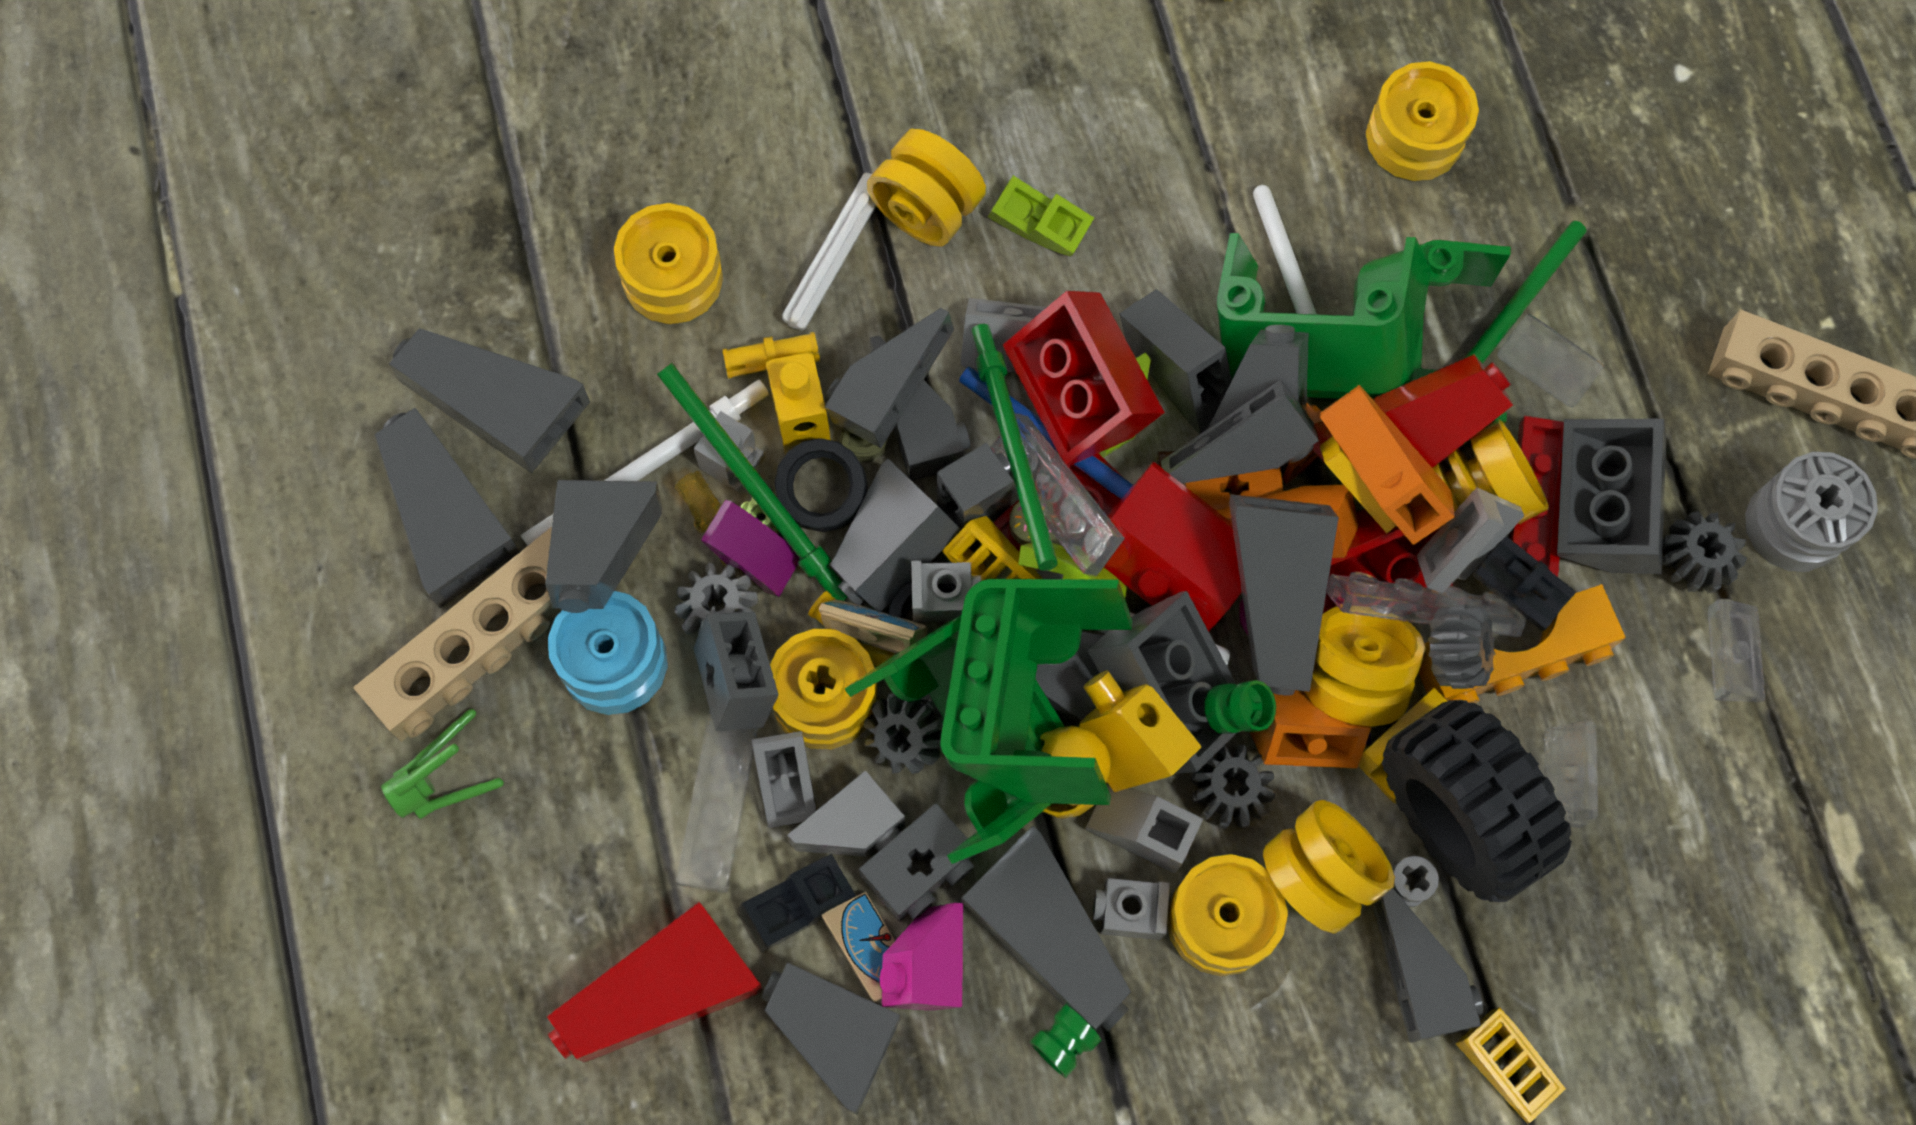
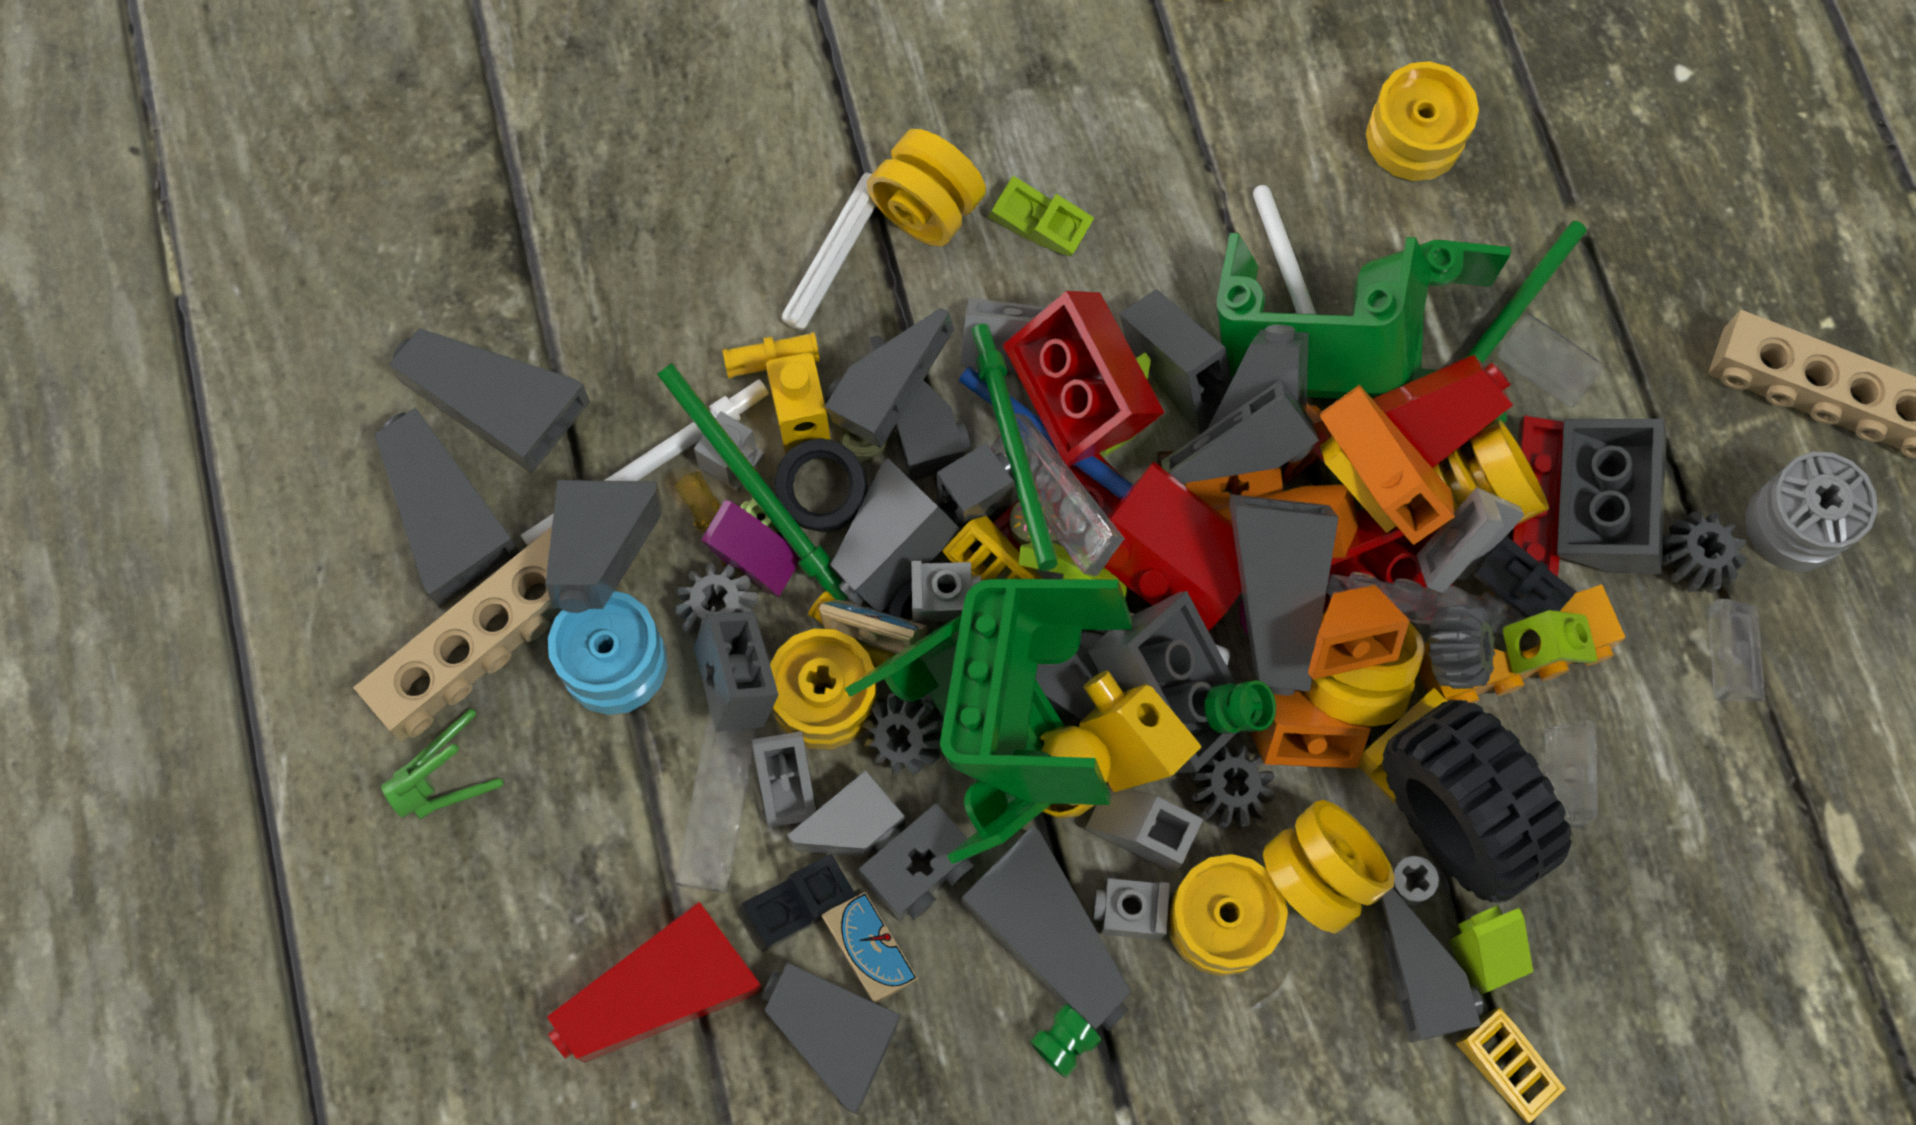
yellow wheel [614,203,723,324] -> none
dark pink slope [880,903,963,1011] -> none
none -> orange slope [1308,585,1410,679]
none -> lime slope [1448,905,1534,995]
none -> lime bracket [1503,610,1598,674]

